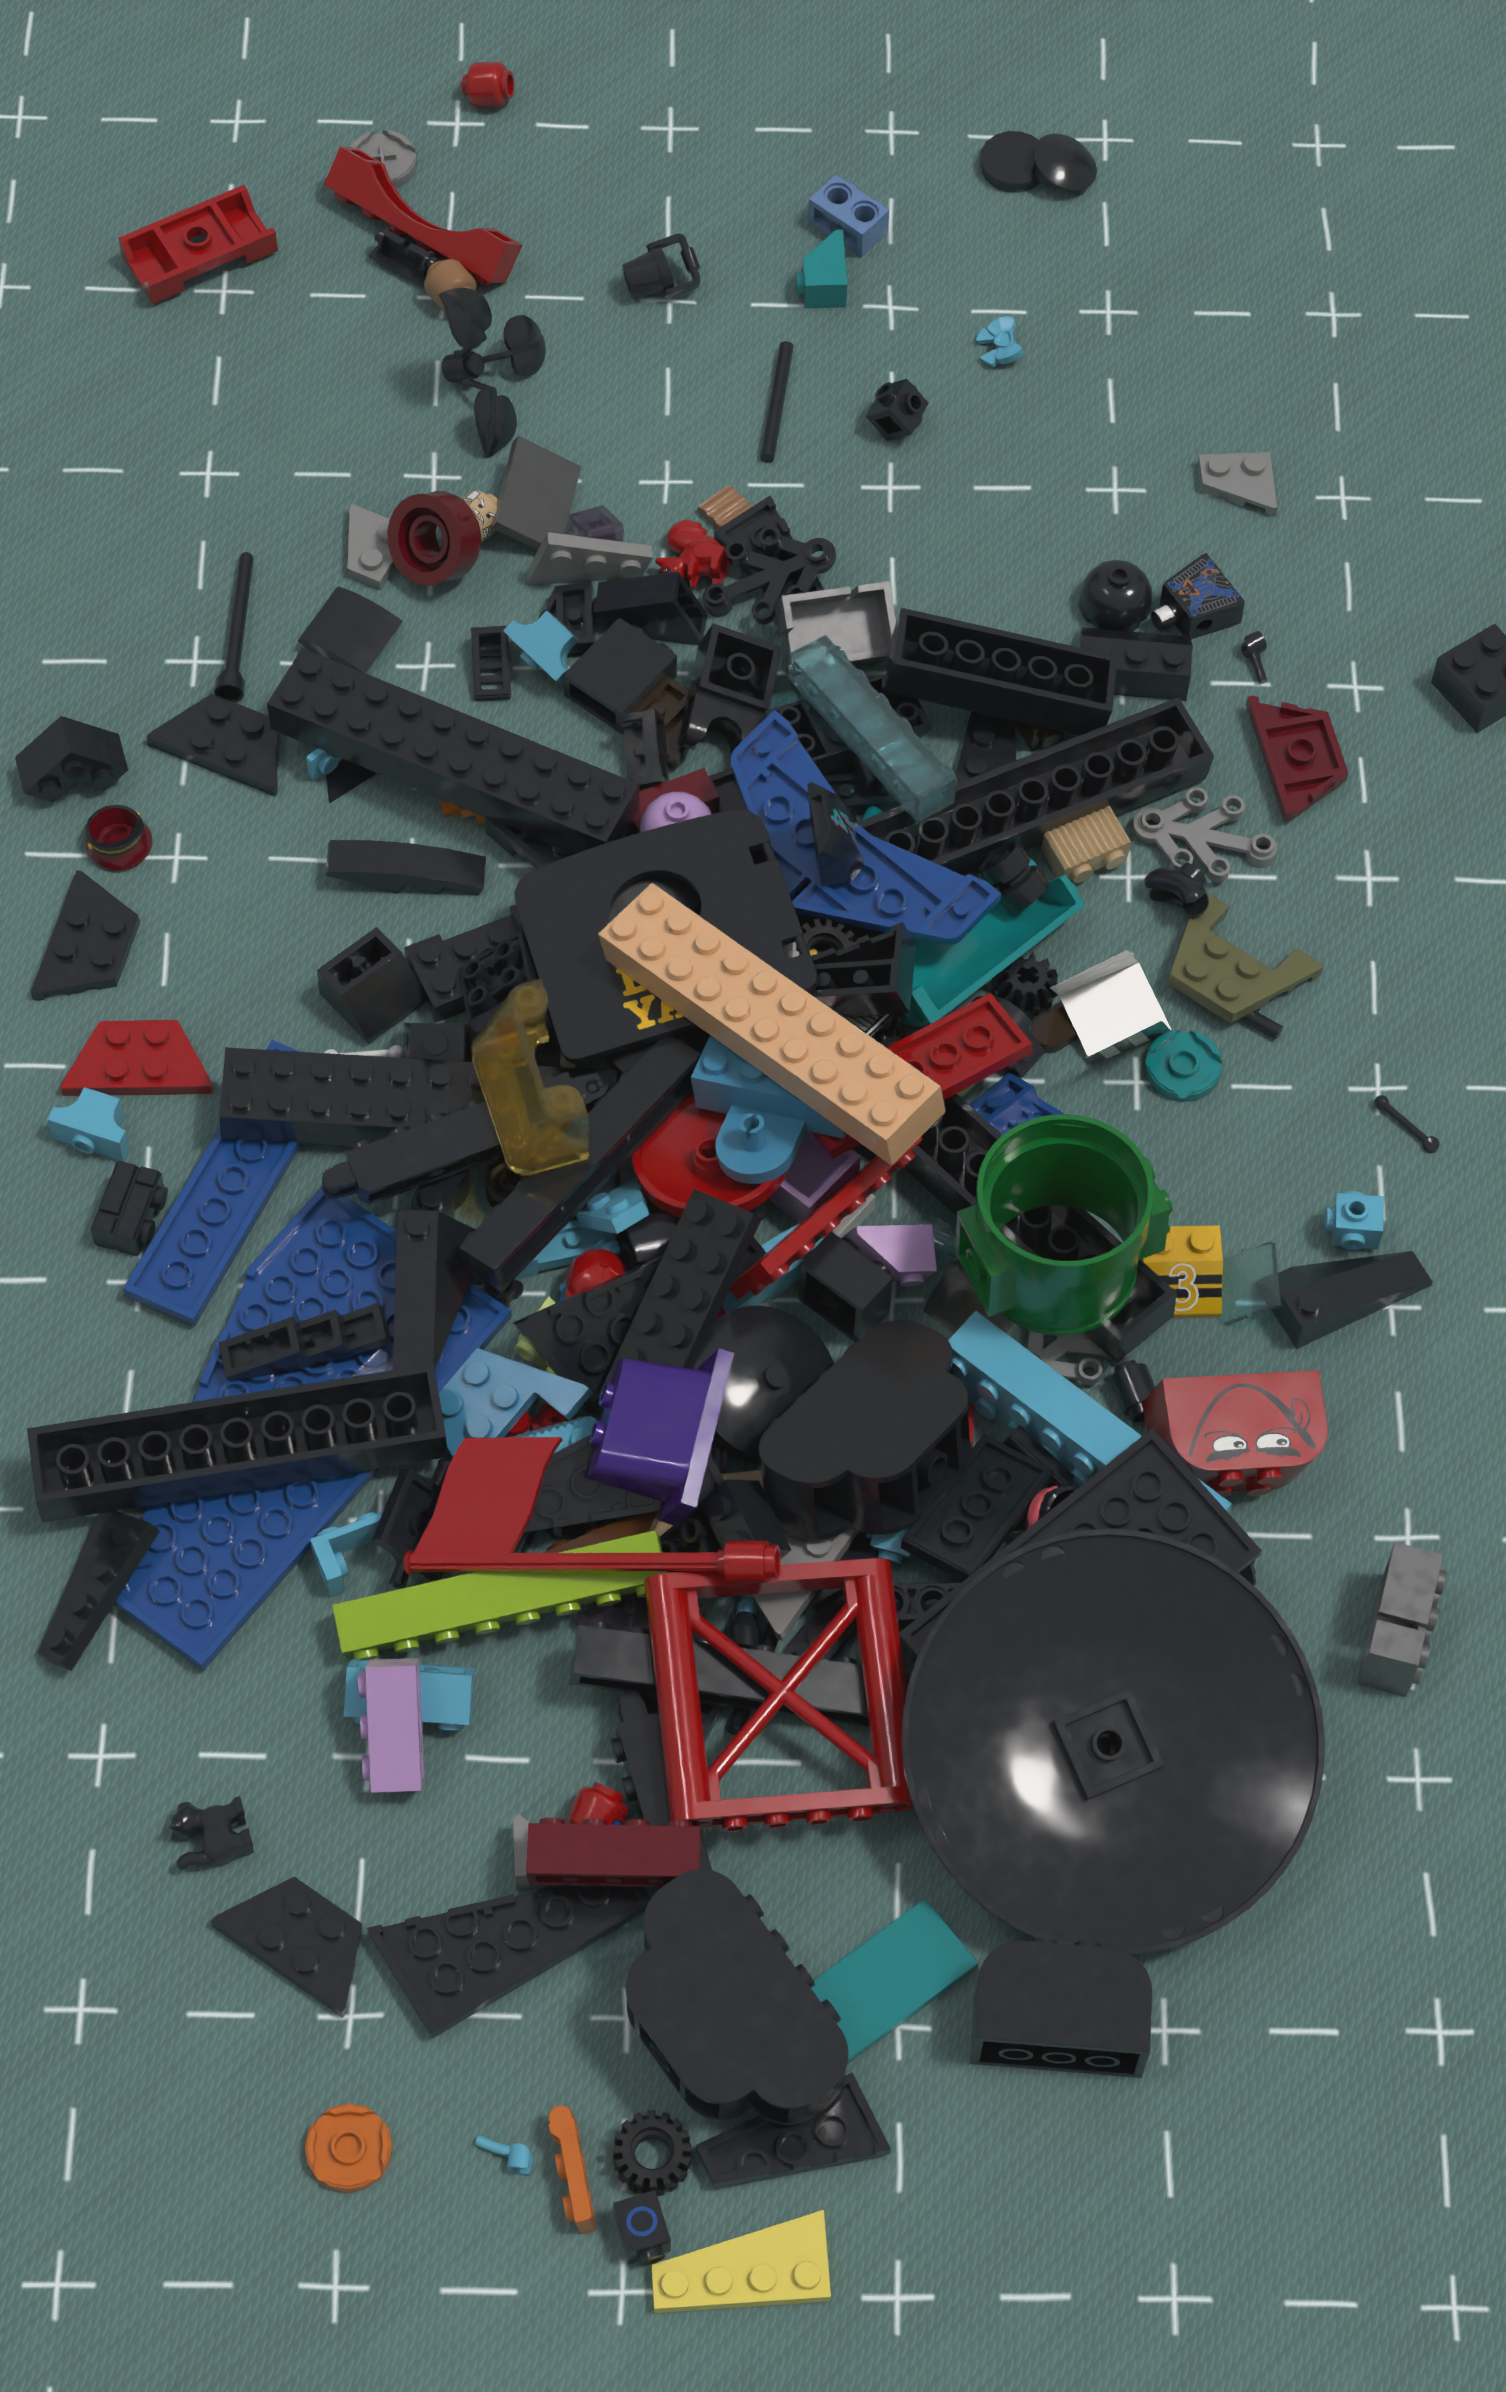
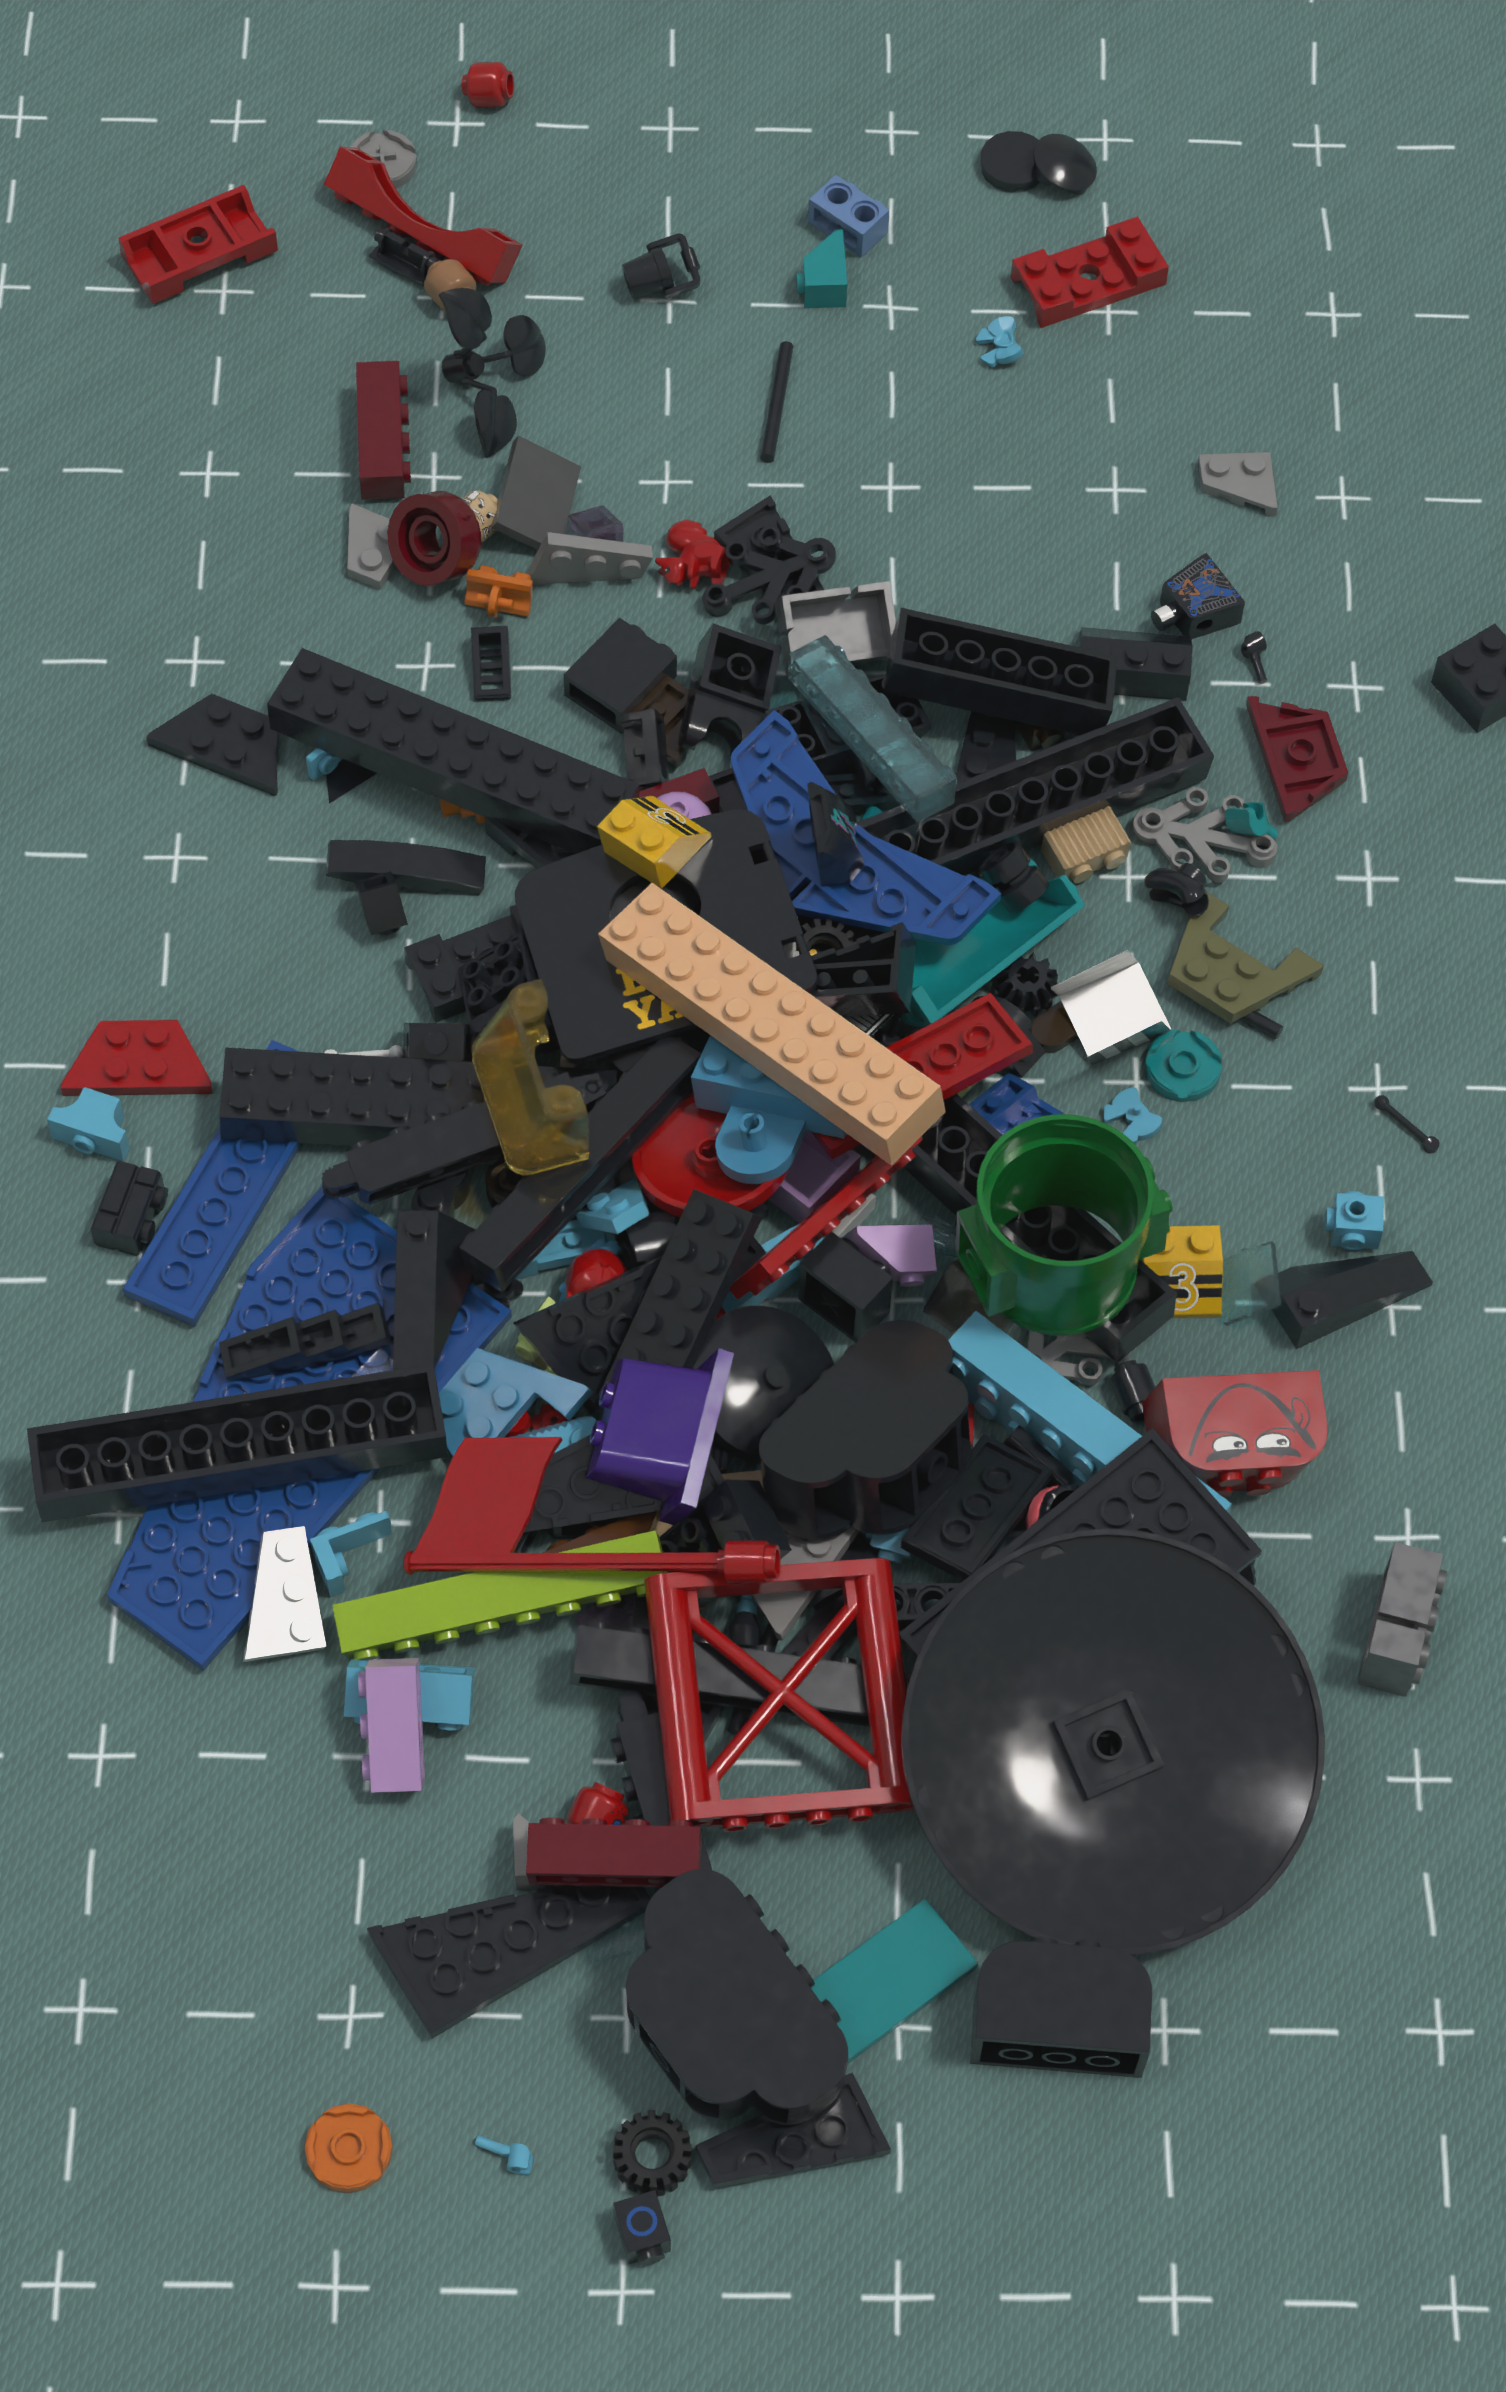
black brick [15,716,128,802] -> none
black wing [31,870,140,1001] -> none
black wing [38,1511,160,1671] -> none
dark red piece [85,805,152,870] -> none
black animal [169,1796,254,1870] -> none
black wing [211,1877,363,2018] -> none
black piece [214,552,254,702] -> none
black slope [298,586,403,673] -> none
black slope [317,927,427,1044] -> none
black plate [371,1459,450,1589] -> none
medium azure brick [503,611,579,685] -> none
black wing [523,582,595,654] -> none
orange hinge [548,2105,597,2234] -> none
black slope [592,572,708,645] -> none
light yellow wing [652,2210,831,2313] -> none
medium nougat piece [698,485,753,529] -> none
black brick [866,379,929,441] -> none
black cylinder [1079,560,1152,632] -> none
none -> white wing [243,1526,326,1662]
none -> black brick [354,871,408,935]
none -> dark red brick [356,361,411,500]
none -> orange hips [465,565,533,618]
none -> yellow slope [597,796,711,889]
none -> red piece [1010,216,1169,328]
none -> medium azure piece [1104,1087,1162,1144]
none -> teal piece [1225,802,1278,840]

